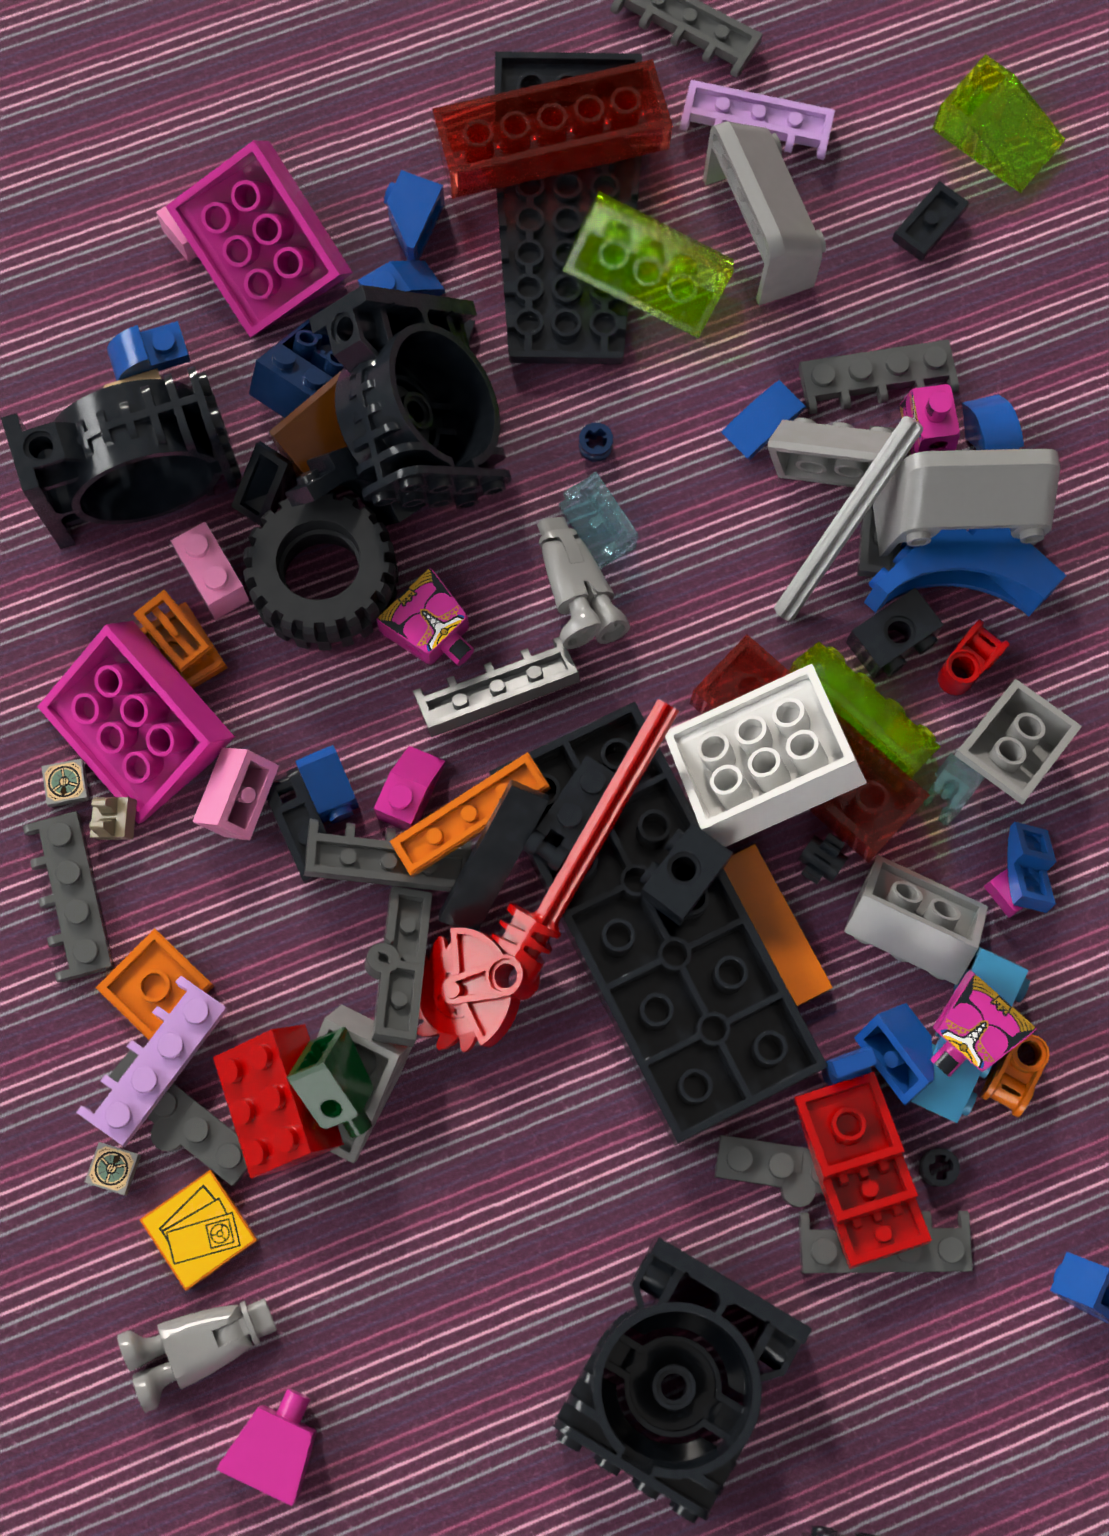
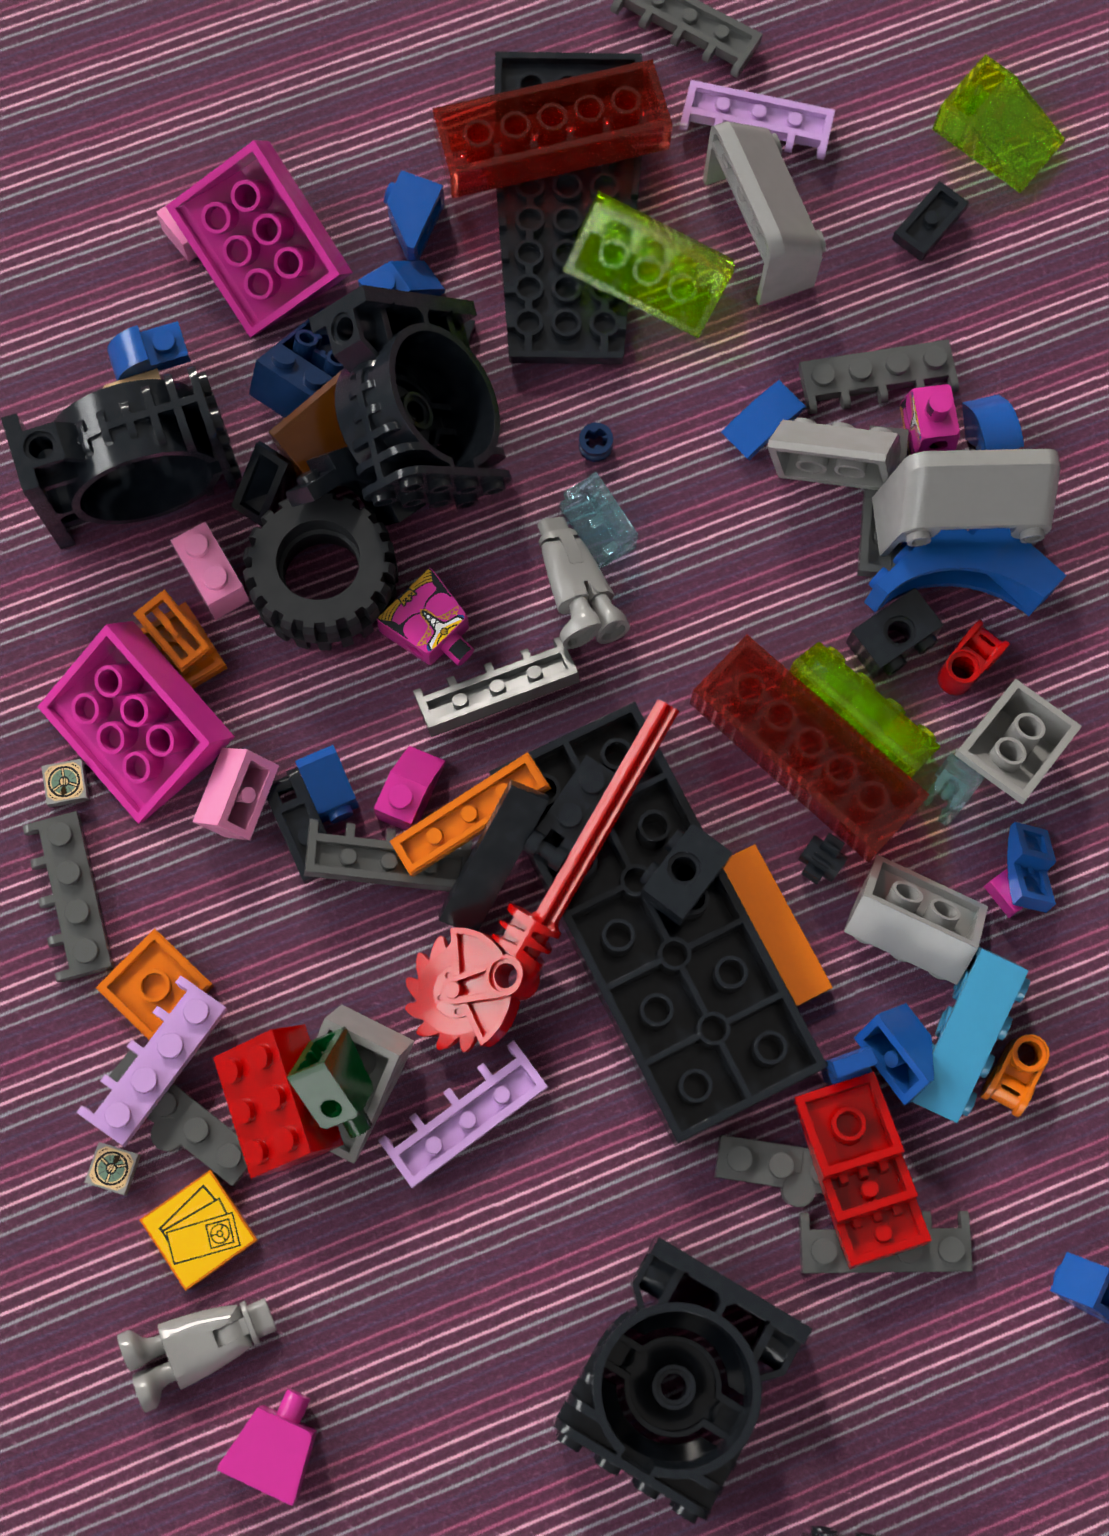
dark tan tile [89,797,137,840] -> none
dark grey hinge [364,886,432,1047] -> none
white slope [665,664,867,847] -> none
light grey axle [774,416,923,621] -> none
black bush [919,1148,960,1187] -> none
torso [930,970,1037,1077] -> none
none -> lavender hinge [378,1040,548,1189]

